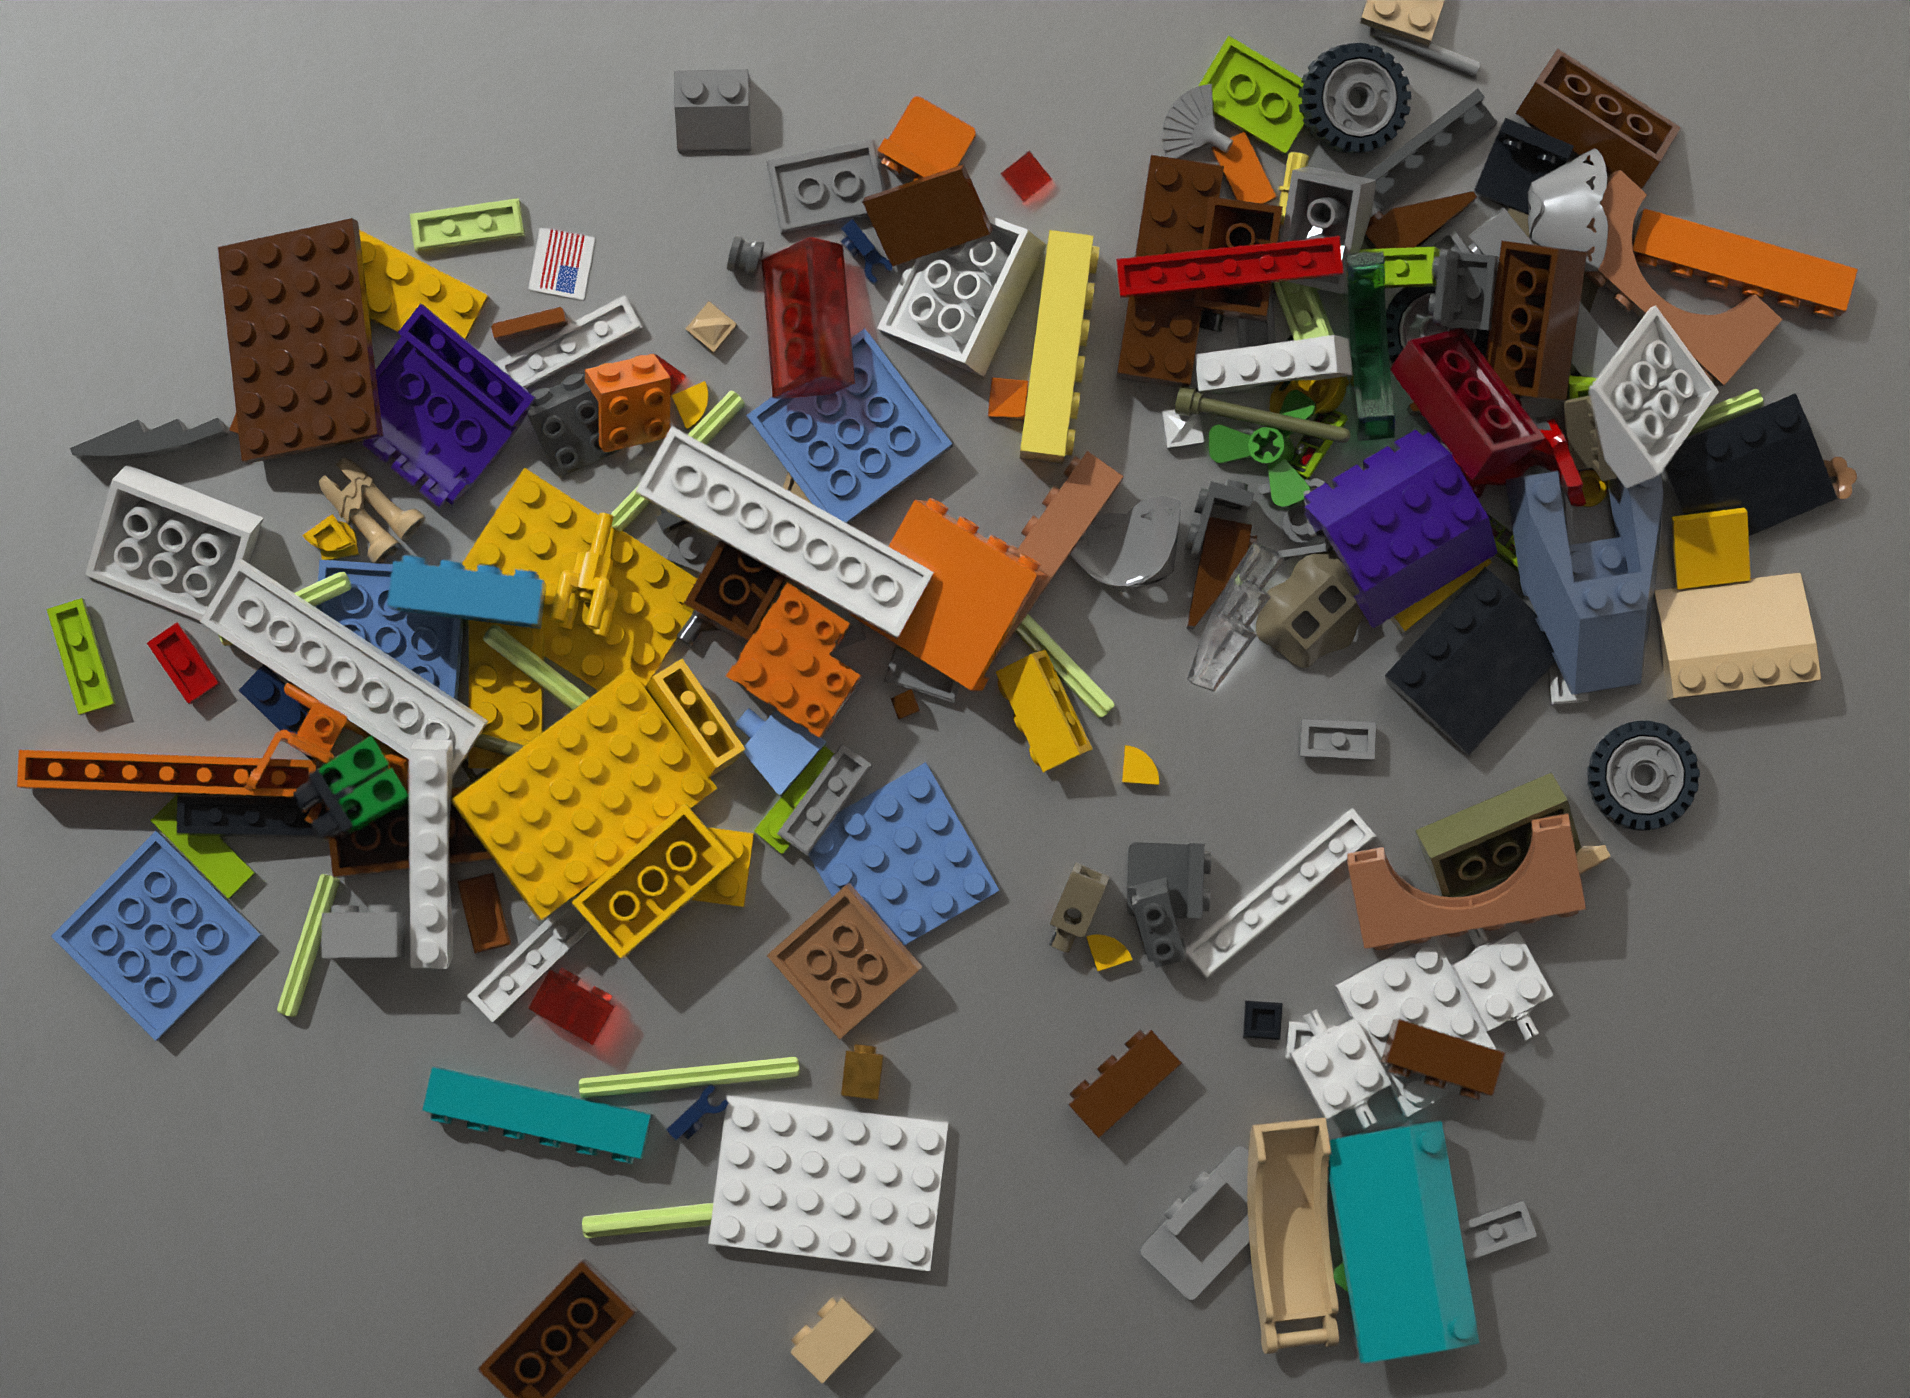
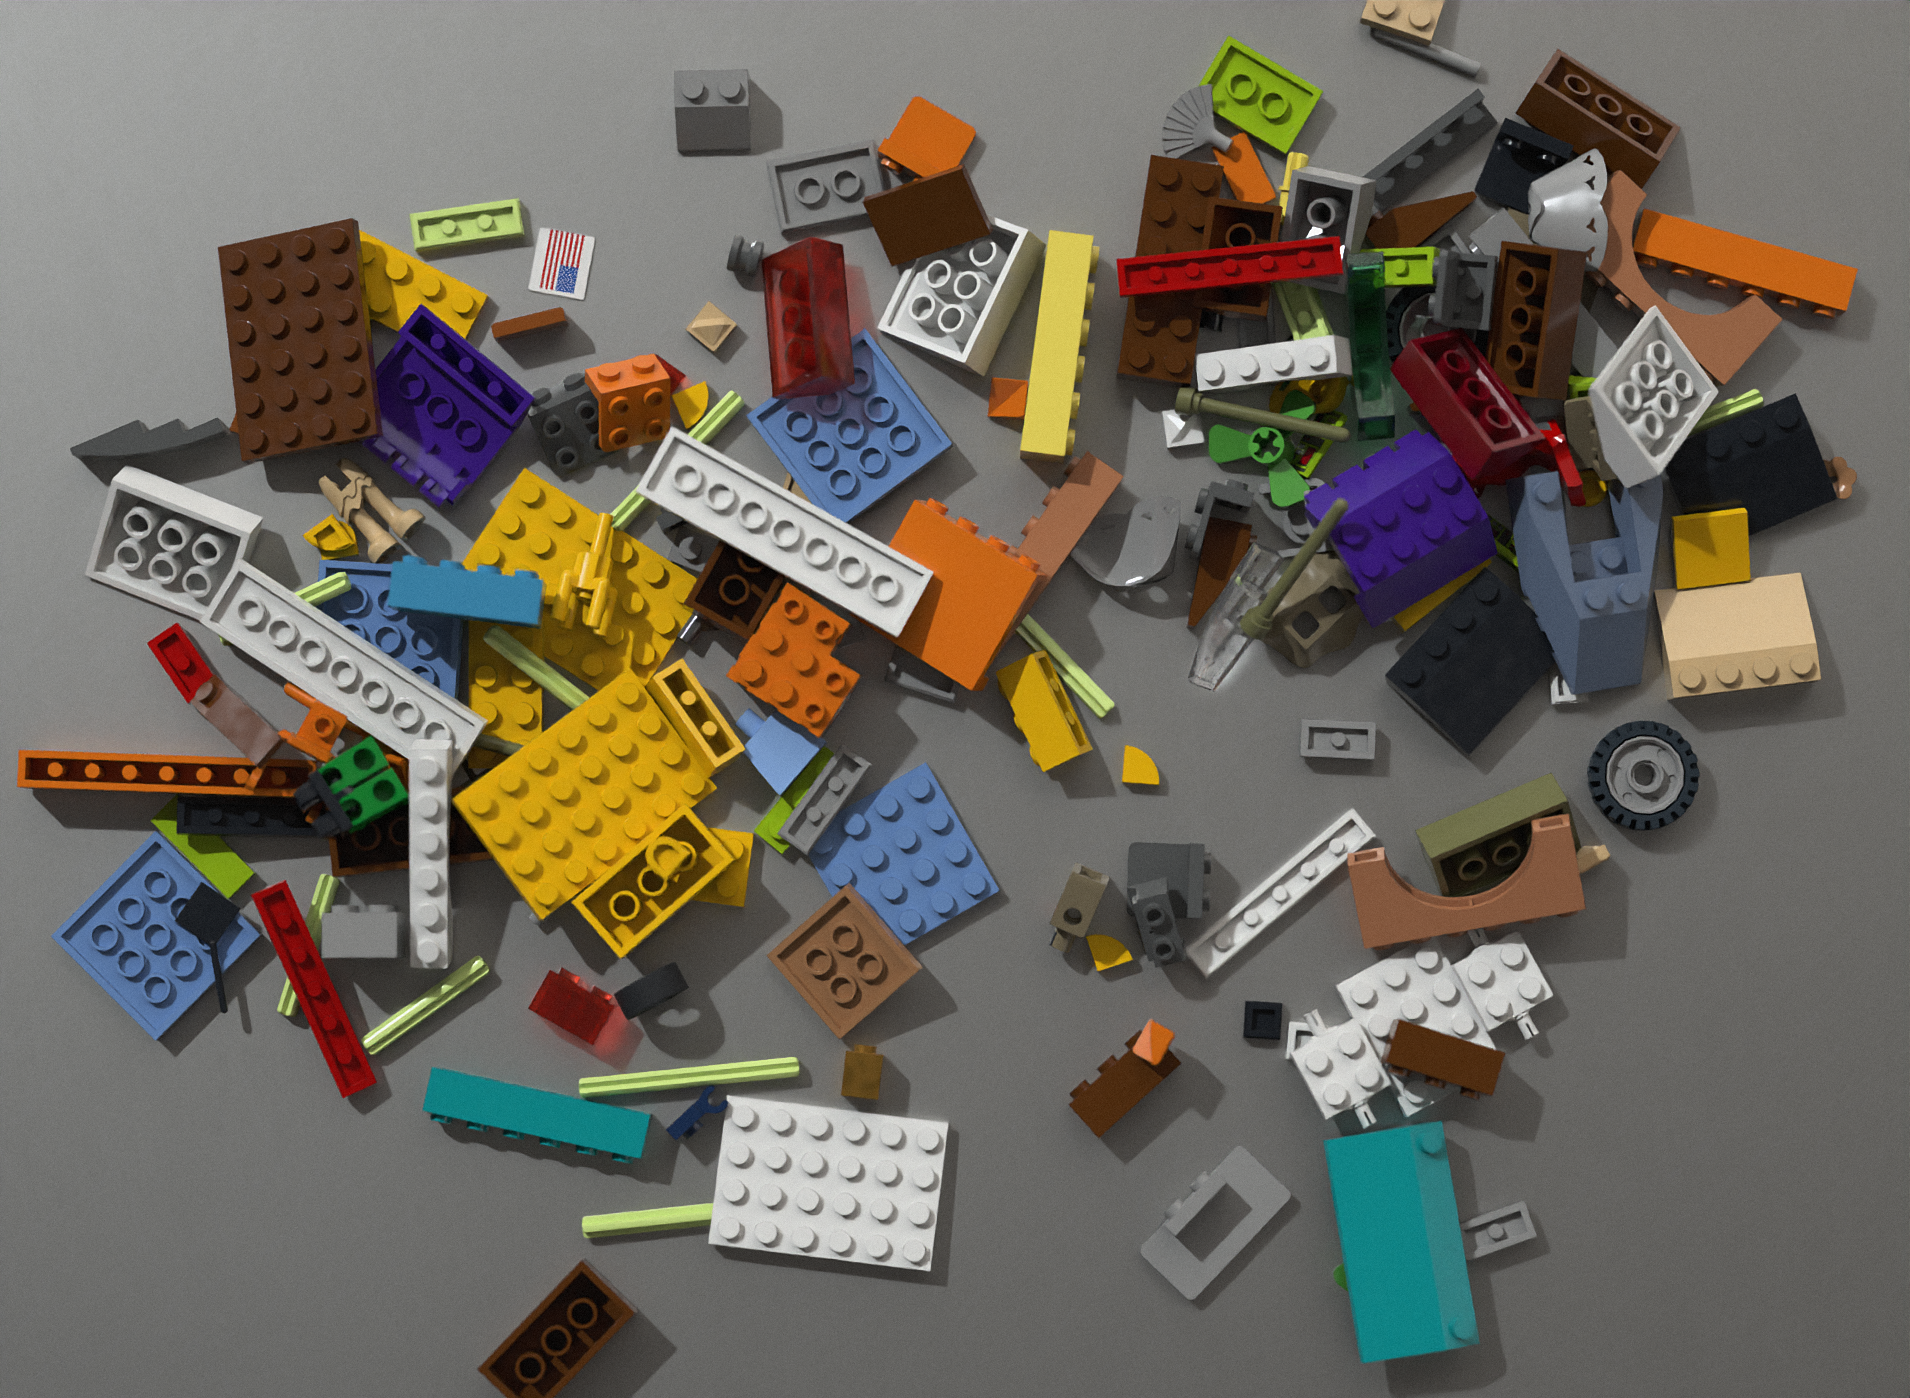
lime plate [46,598,116,715] -> none
dark blue plate [238,664,315,760] -> none
dark orange tile [457,873,512,954] -> none
white plate [467,895,593,1023] -> none
white tile [495,295,643,390] -> none
tan brick [790,1296,875,1383] -> none
dark blue plate [840,219,893,285] -> none
reddish brown piece [890,689,920,720] -> none
clear red tile [1001,151,1052,204] -> none
tan windscreen [1247,1118,1339,1354] -> none
wheel [1298,43,1411,153] -> none
none -> black piece [175,882,241,1013]
none -> reddish brown slope [190,674,285,769]
none -> red plate [251,879,377,1098]
none -> yellowish green axle [361,956,490,1055]
none -> black tyre [614,962,689,1020]
none -> yellow tile [646,836,691,882]
none -> orange slope [1133,1019,1175,1065]
none -> olive piece [1240,499,1349,640]

